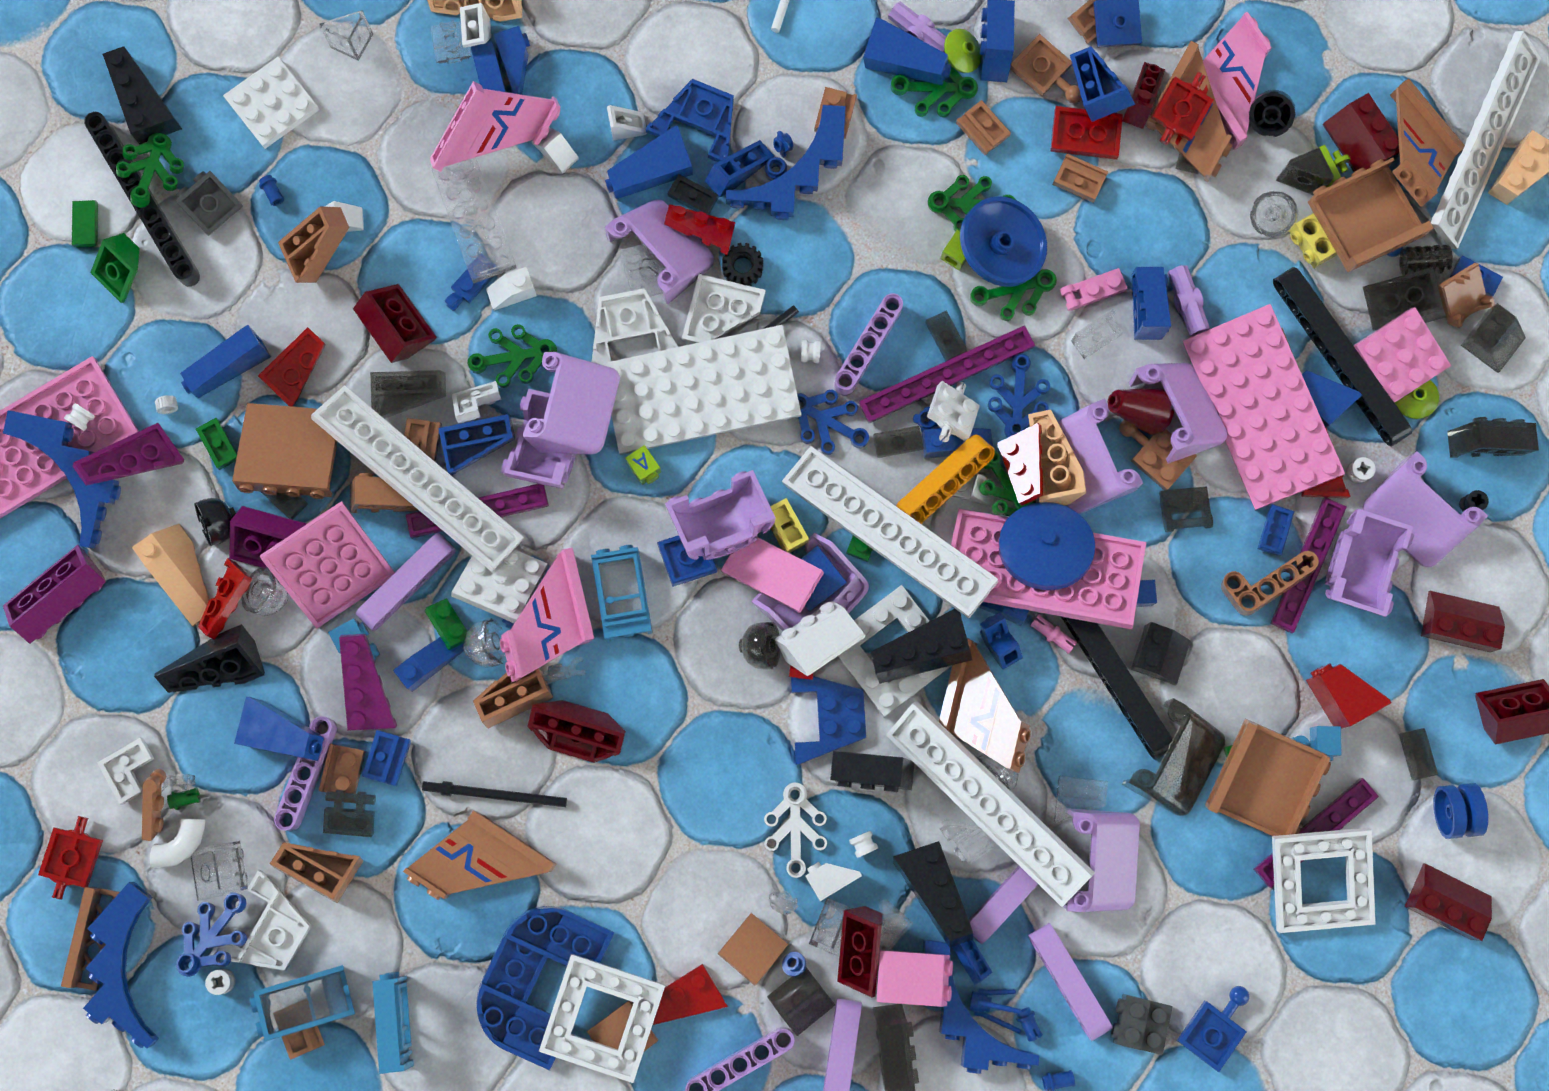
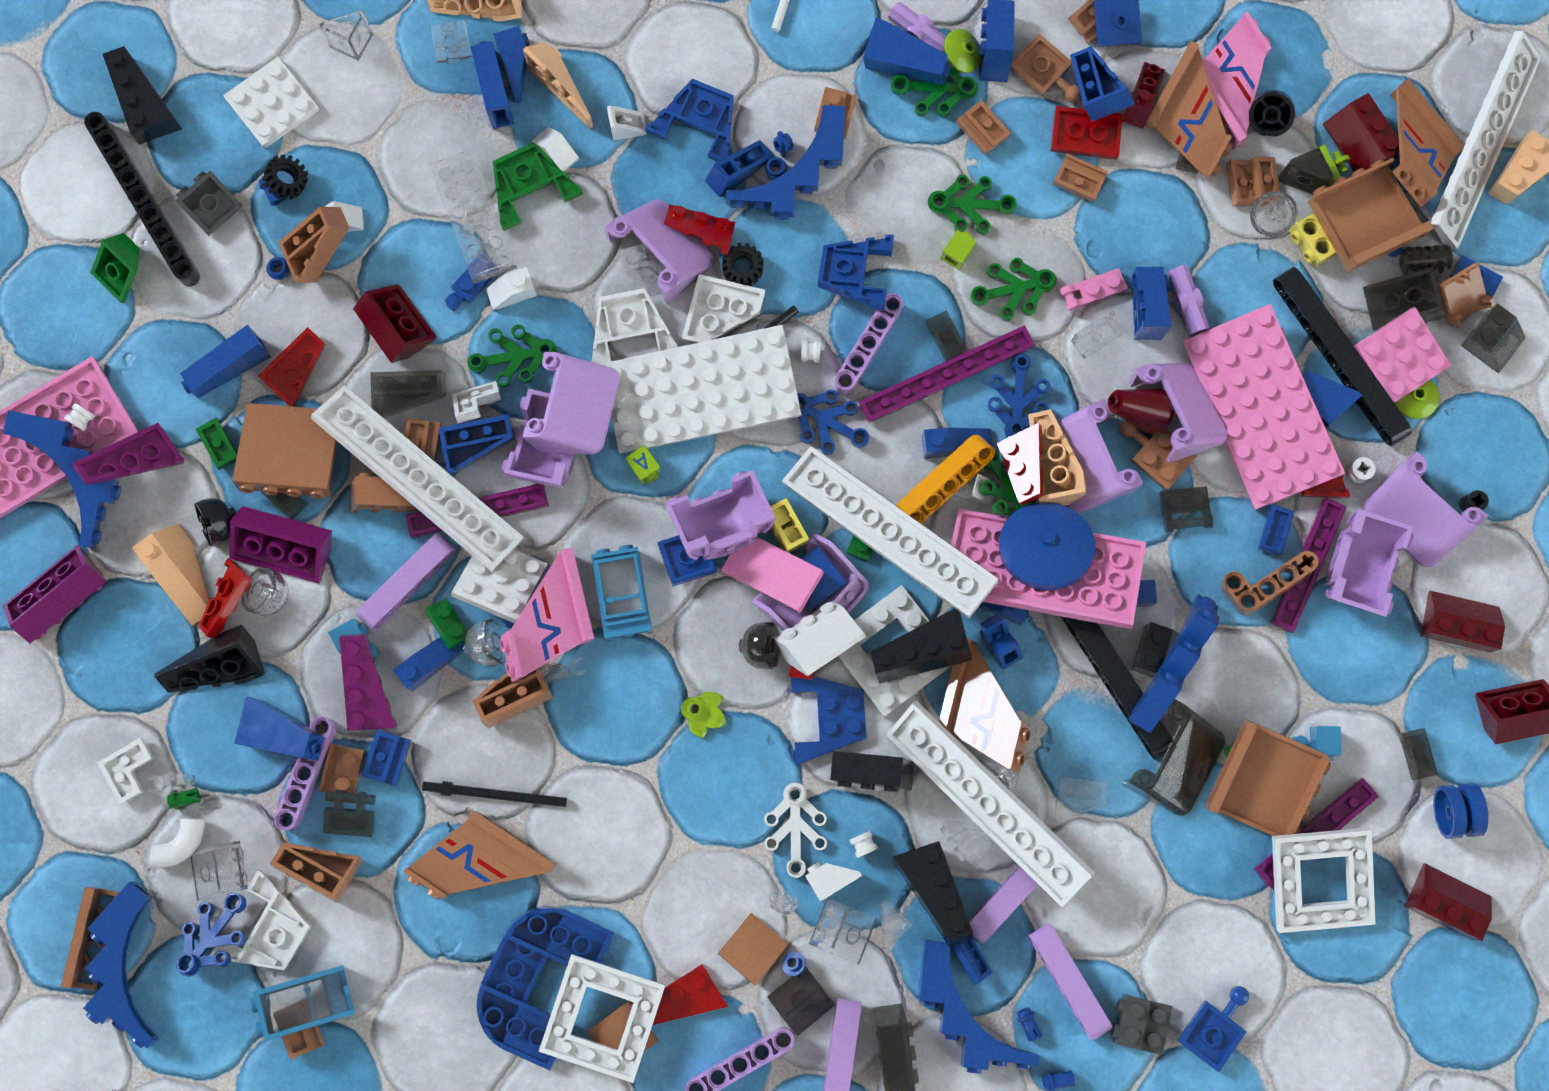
red plate [38,816,103,900] -> none
green tile [72,200,98,247] -> none
green plant [116,133,184,208] -> none
nougat plate [142,769,167,841] -> none
white axle [155,395,178,414] -> none
white wheel [205,969,235,995] -> none
bright pink plate [260,501,395,629] -> none
dark azure door [372,972,414,1074] -> none
bright pink piece [430,81,560,172] -> none
white slope [460,3,491,48] -> none
dark red wedge [527,700,626,763] -> none
blue slope [605,125,693,199] -> none
black plate [668,174,719,215] -> none
dark red slope [837,906,882,998] -> none
clear smoke plate [873,426,924,458] -> none
bright pink slope [877,950,953,1007] -> none
blue plate [913,407,939,433] -> none
white plate [927,381,980,442] -> none
blue dish [960,196,1047,287] -> none
blue plant [969,988,1022,1034] -> none
bright pink pin [1030,614,1077,654] -> none
lavender windscreen [1063,808,1140,912] -> none
red plate [1151,72,1214,145] -> none
red slope [1306,663,1392,729] -> none
clear smoke wedge [1447,417,1539,458] -> none
none -> black tyre [263,154,308,200]
none -> blue plate [266,257,290,280]
none -> green wing [493,142,583,231]
none -> light nougat wedge [523,42,593,129]
none -> lime plate [681,692,726,738]
none -> blue wing [818,234,894,311]
none -> blue arch [1129,594,1220,733]
none -> nougat slope [1226,157,1281,206]

